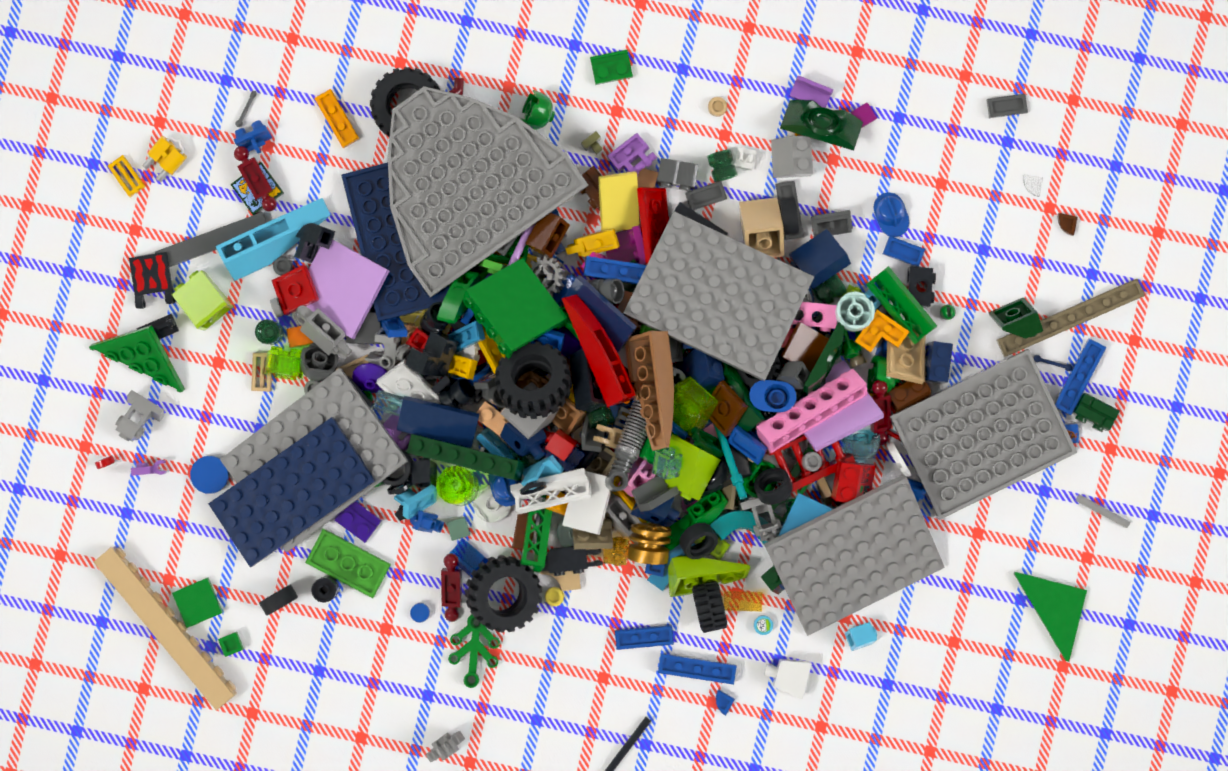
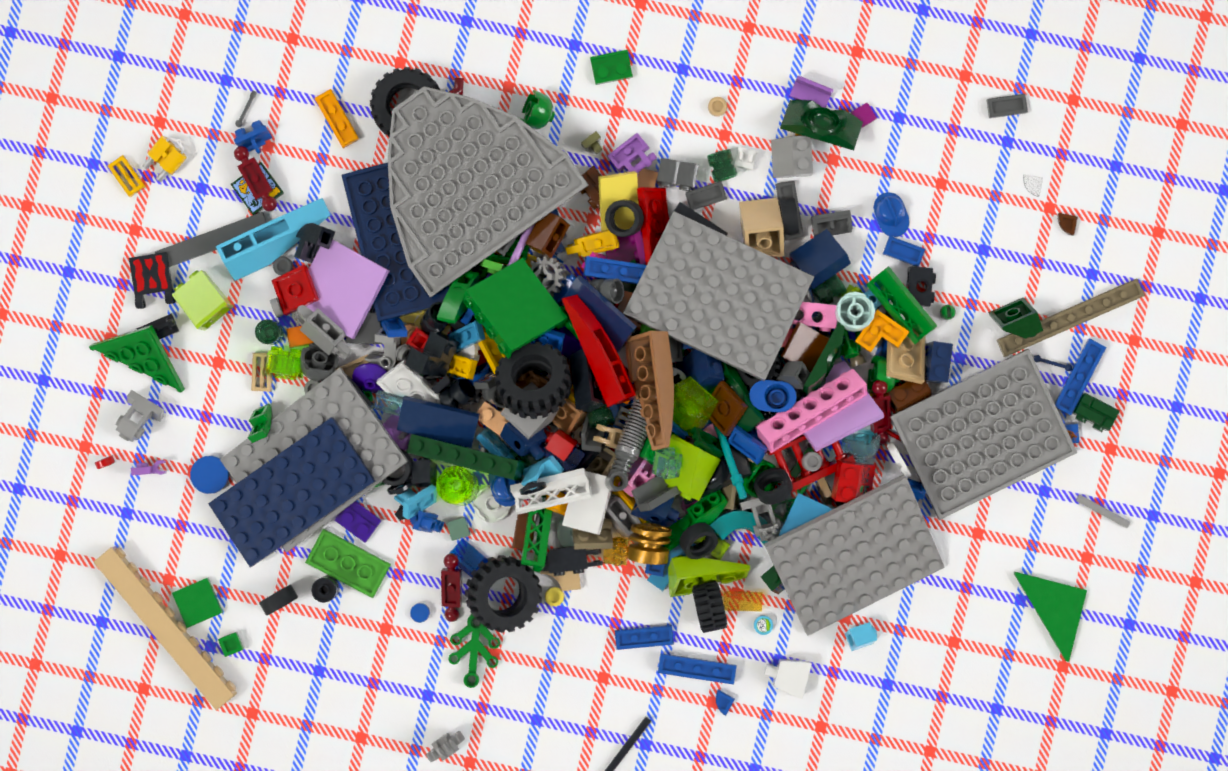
none -> green slope [248,404,272,443]
none -> black tyre [605,200,644,237]

